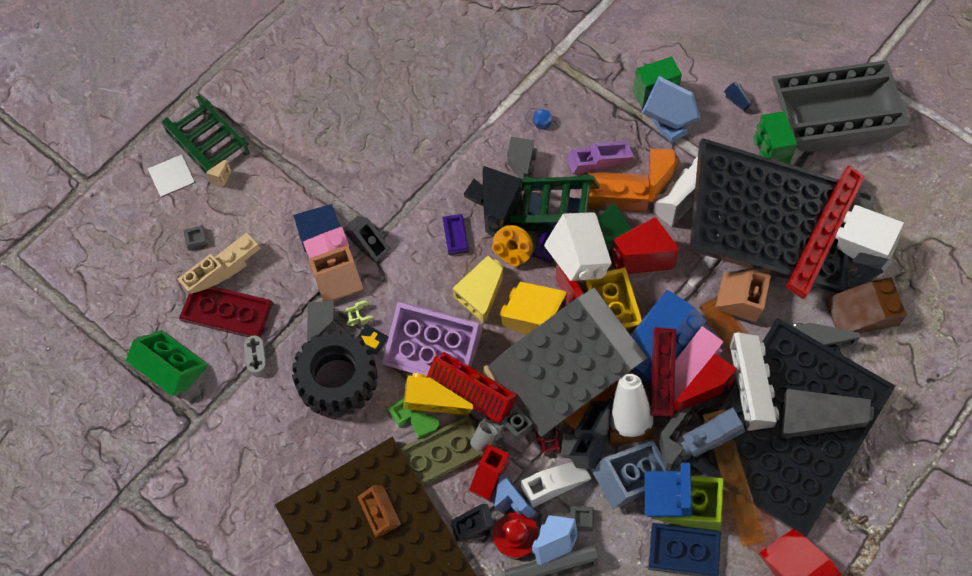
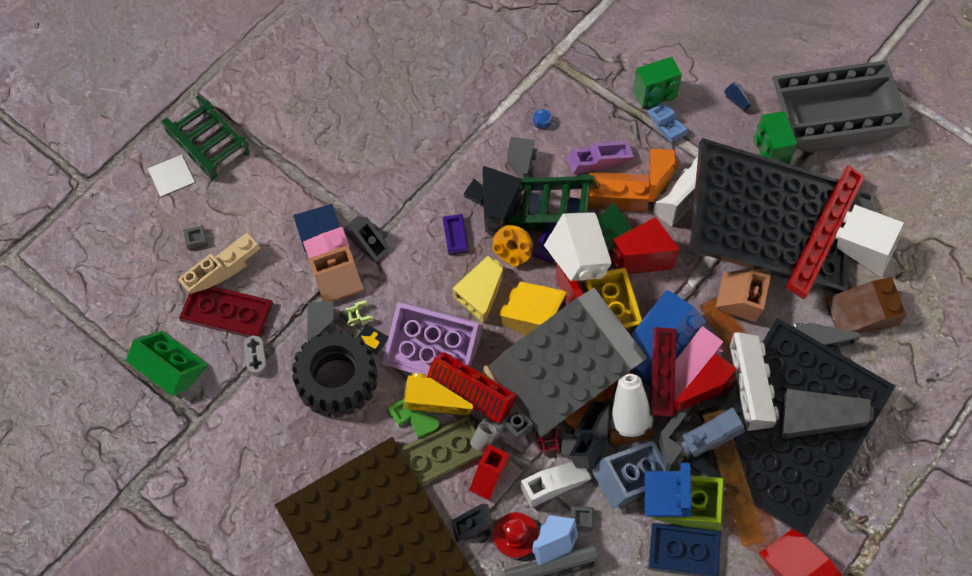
tan slope [206,160,231,187] -> none
dark orange slope [357,485,401,537] -> none
medium blue slope [494,474,536,518] -> none
medium blue tile [642,76,701,129] -> none
black slope [847,252,892,289] -> none

